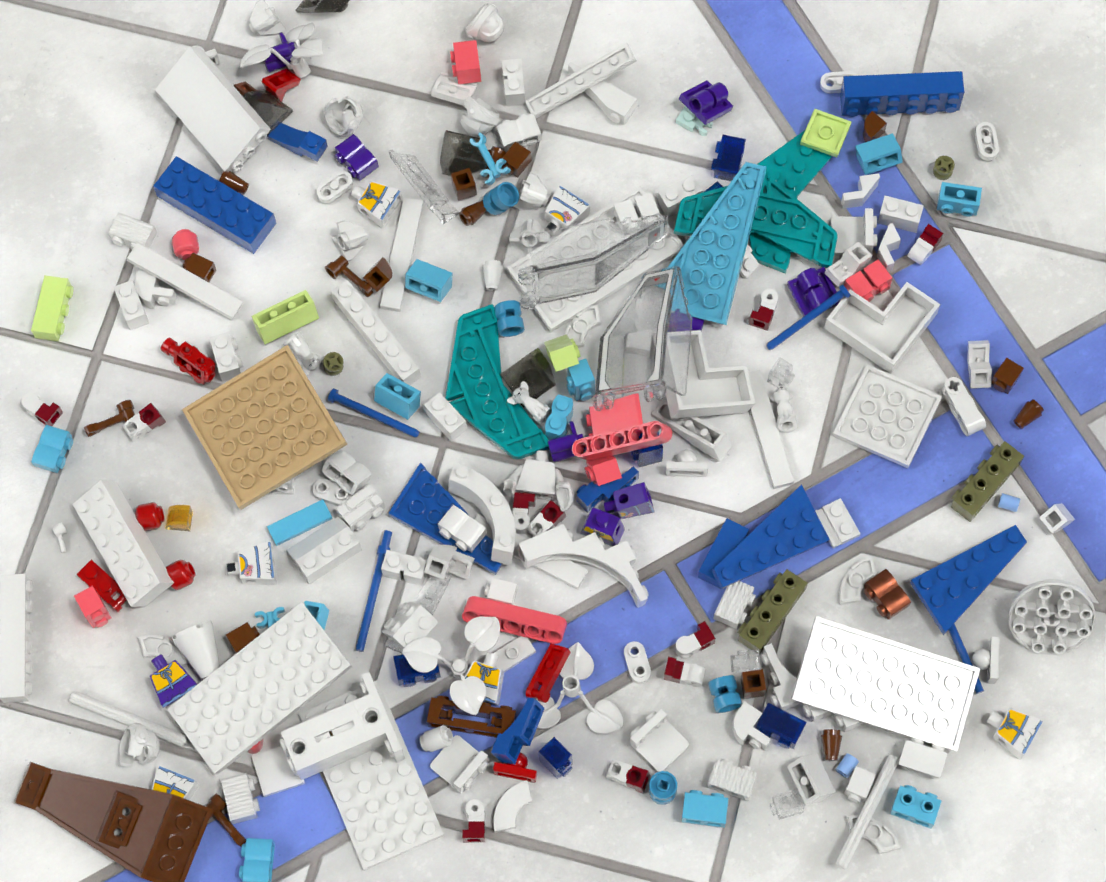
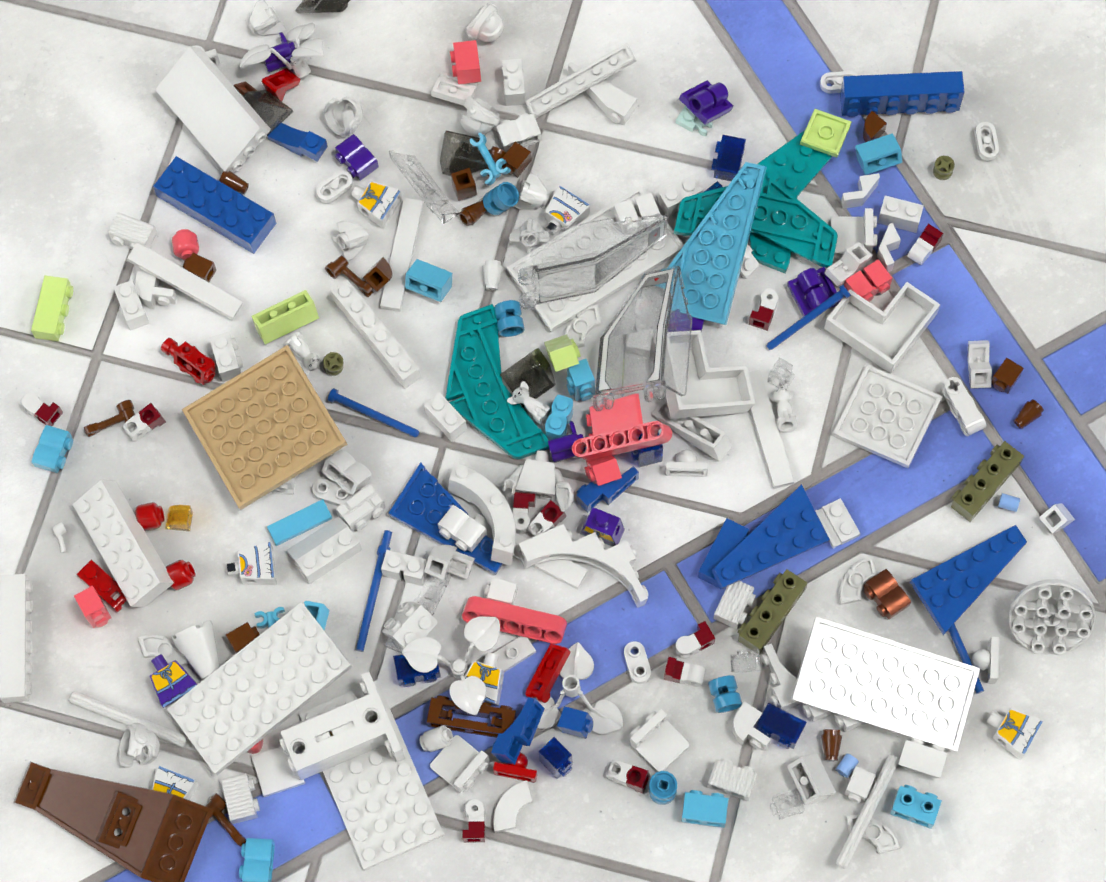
medium azure brick [374,373,421,420] -> none
dark purple torso [604,482,655,519] -> none
reddish brown brick [740,669,766,699] -> none
medium azure brick [937,182,982,217] -> none
none -> blue brick [557,706,593,739]

